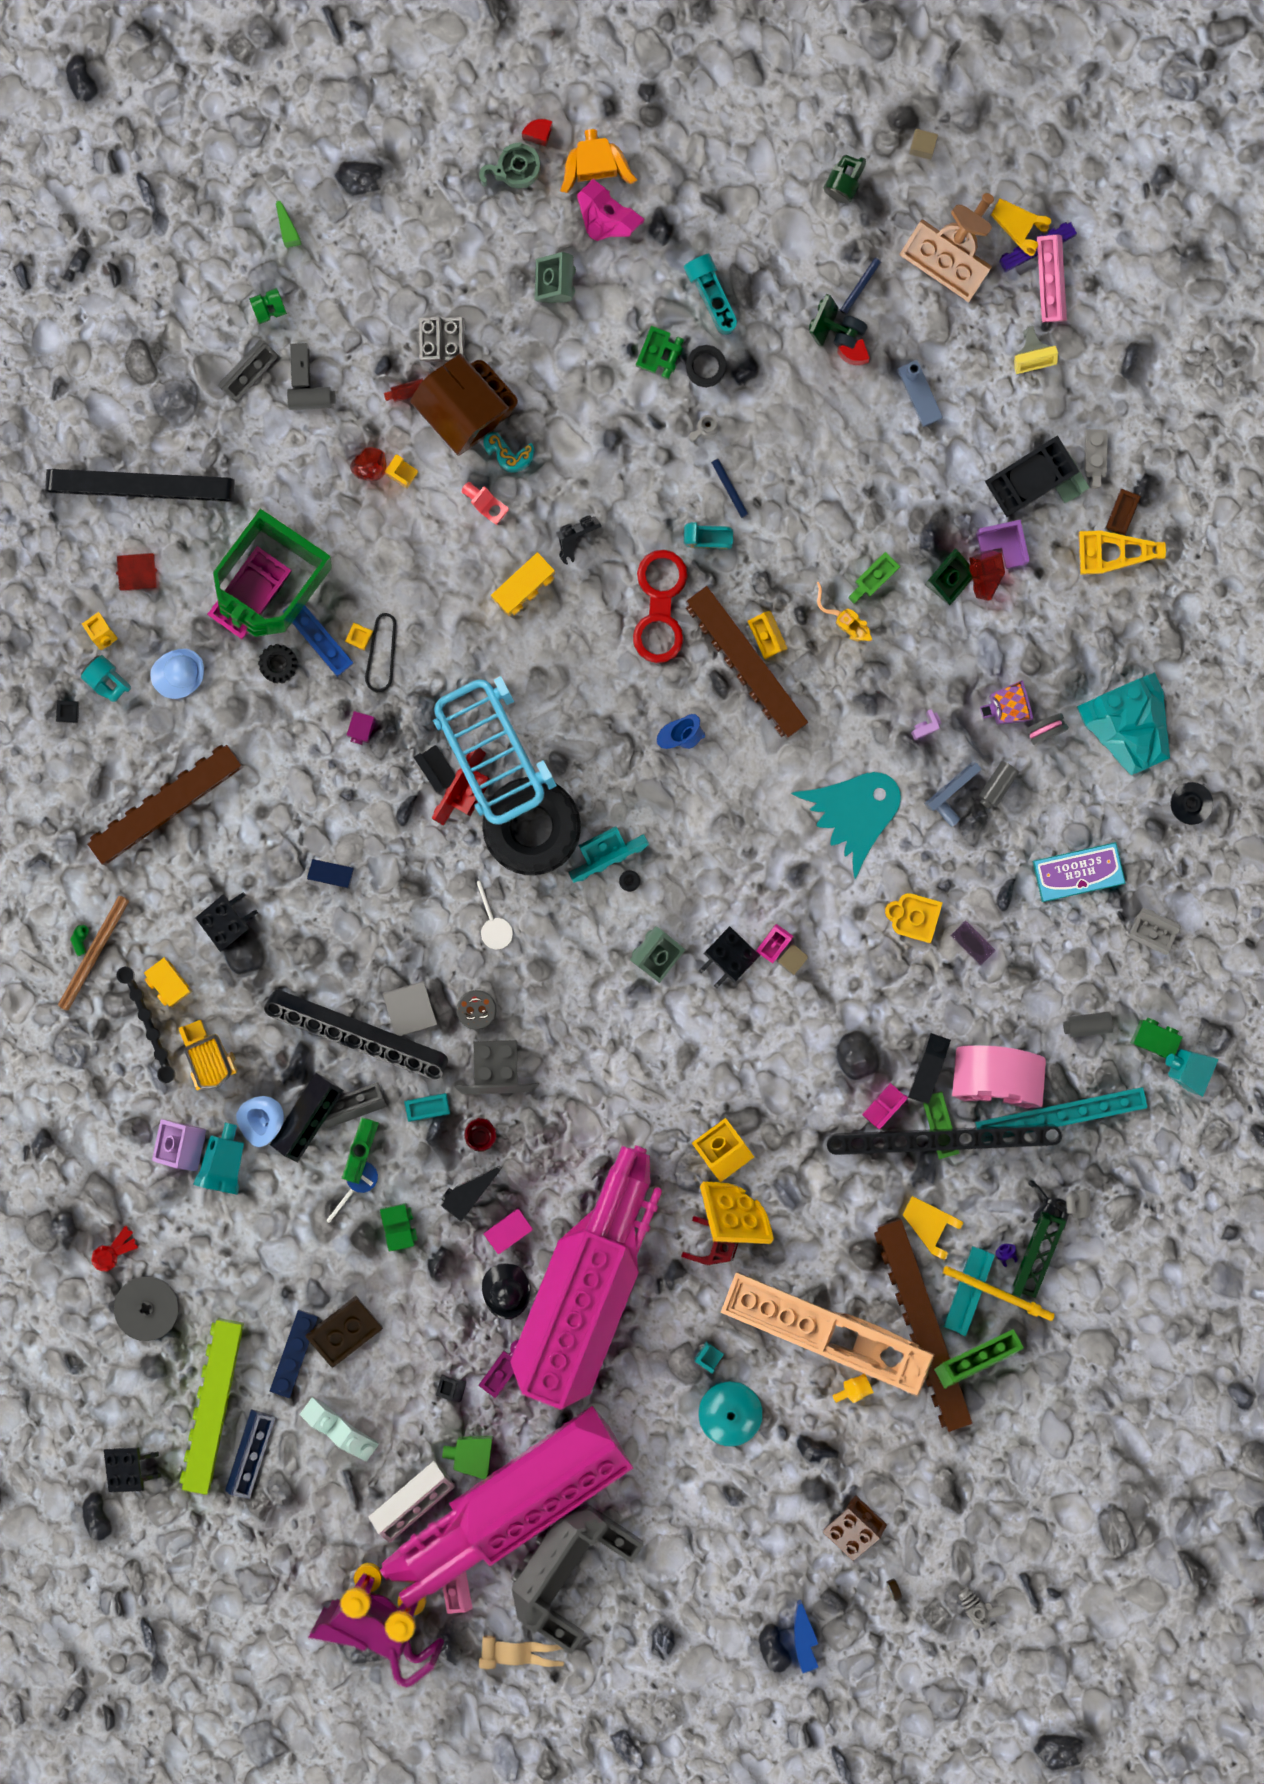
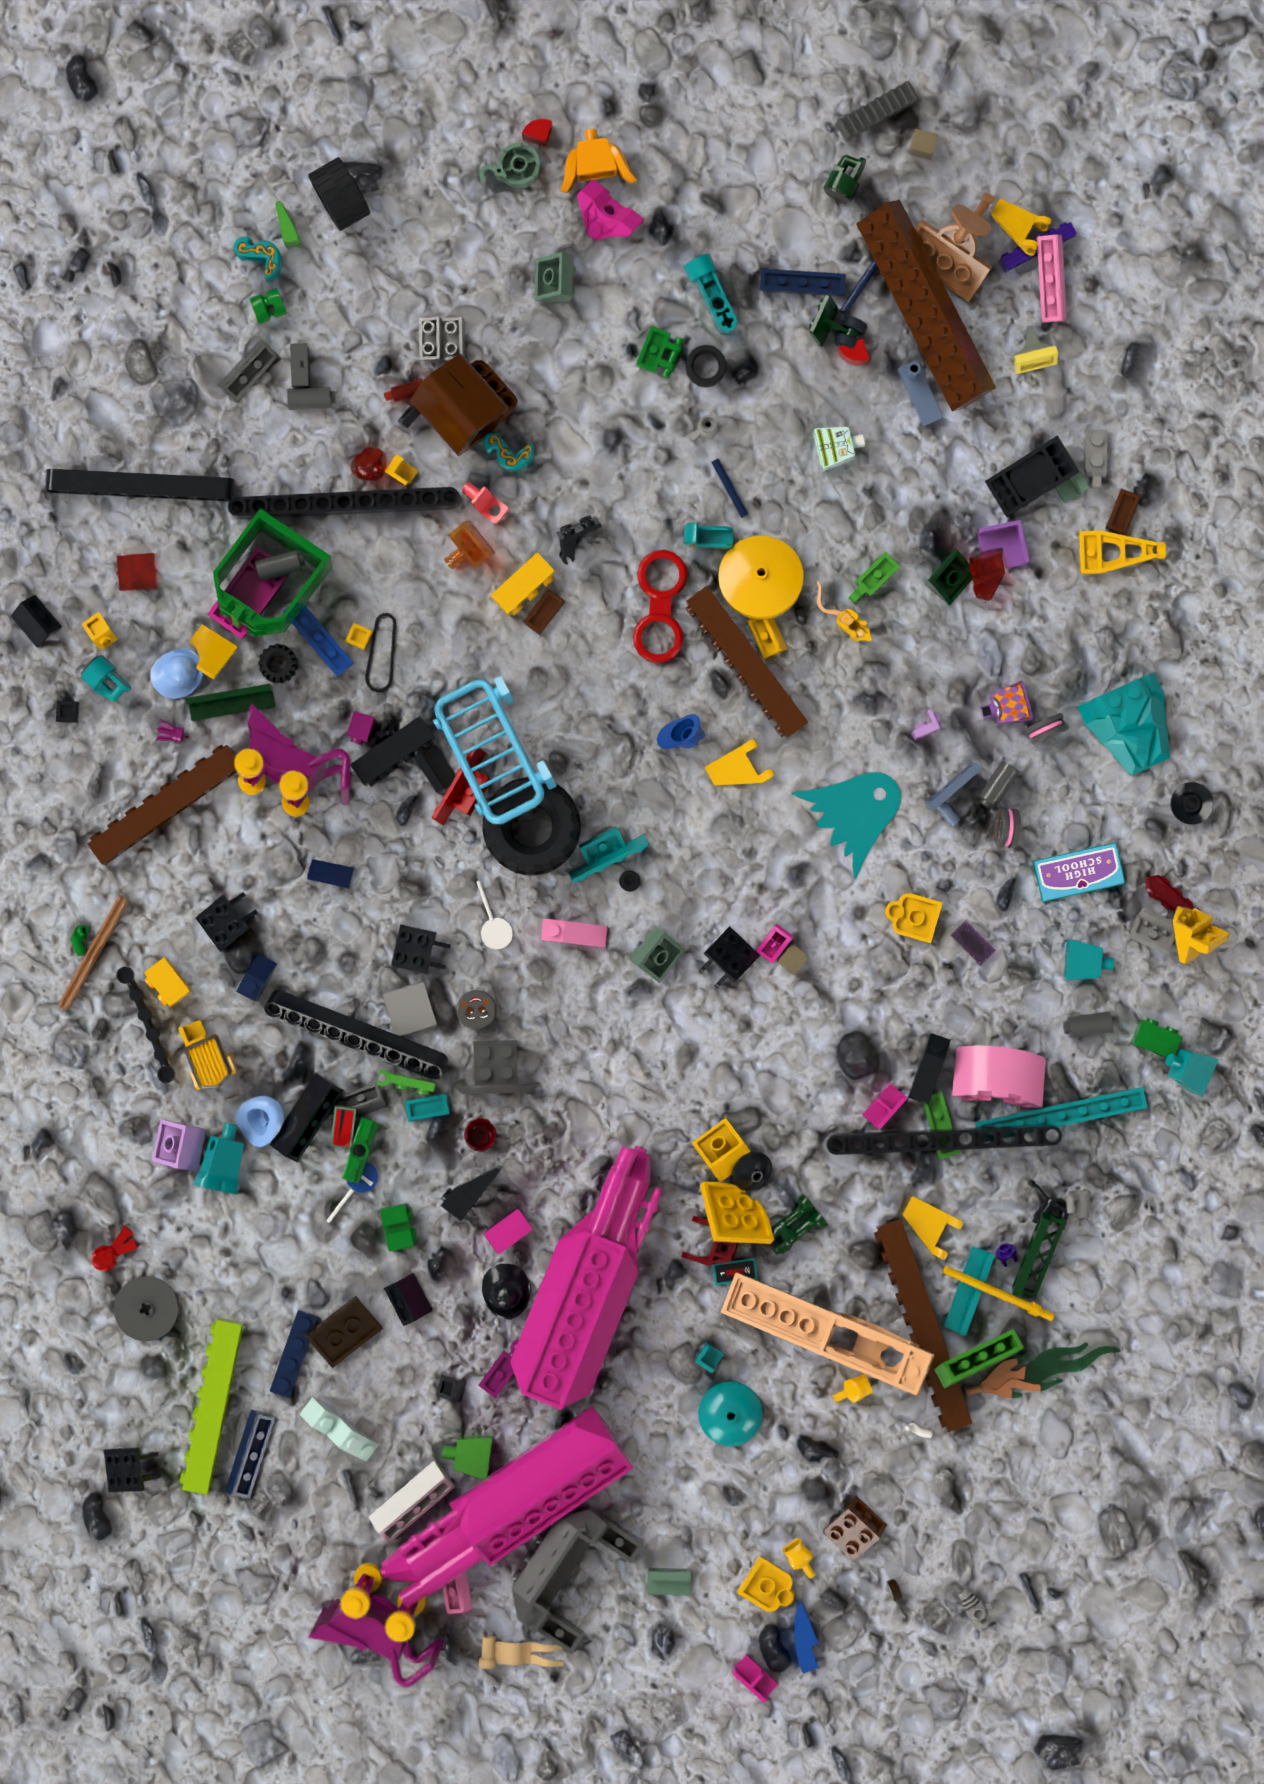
none -> black panel [11,595,62,648]
none -> magenta piece [155,719,189,744]
none -> dark green fence [185,684,276,722]
none -> yellow tile [190,624,238,680]
none -> black beam [228,487,461,519]
none -> teal animal [233,237,282,283]
none -> magenta piece [234,704,351,817]
none -> dark blue slope [236,954,277,1002]
none -> dark grey brick [255,550,305,582]
none -> black tyre [308,157,370,231]
none -> slope [330,1105,356,1148]
none -> black brick [351,716,436,787]
none -> bright green plate [376,1070,437,1095]
none -> black panel [384,1273,432,1326]
none -> black plate [391,924,451,974]
none -> black tile [398,406,420,428]
none -> clear orange brick [444,520,496,569]
none -> reddish brown tile [523,589,565,636]
none -> bright pink slope [541,919,608,947]
none -> sand green panel [647,1568,691,1595]
none -> yellow flag [704,739,775,786]
none -> tile [713,1257,758,1285]
none -> yellow dish [718,536,804,619]
none -> black dish [732,1152,772,1191]
none -> dark pink panel [732,1654,778,1704]
none -> yellow plate [736,1555,795,1612]
none -> dark blue plate [760,268,846,297]
none -> dark green piece [771,1193,829,1255]
none -> yellow piece [782,1538,816,1579]
none -> light aqua torso [813,427,865,472]
none -> dark grey gear [835,81,919,143]
none -> reddish brown brick [856,200,996,412]
none -> white piece [905,1422,933,1438]
none -> piece [964,1342,1121,1398]
none -> dark grey head [994,808,1021,848]
none -> teal torso [1063,939,1114,980]
none -> dark red sword [1145,875,1201,914]
none -> yellow piece [1172,906,1230,965]

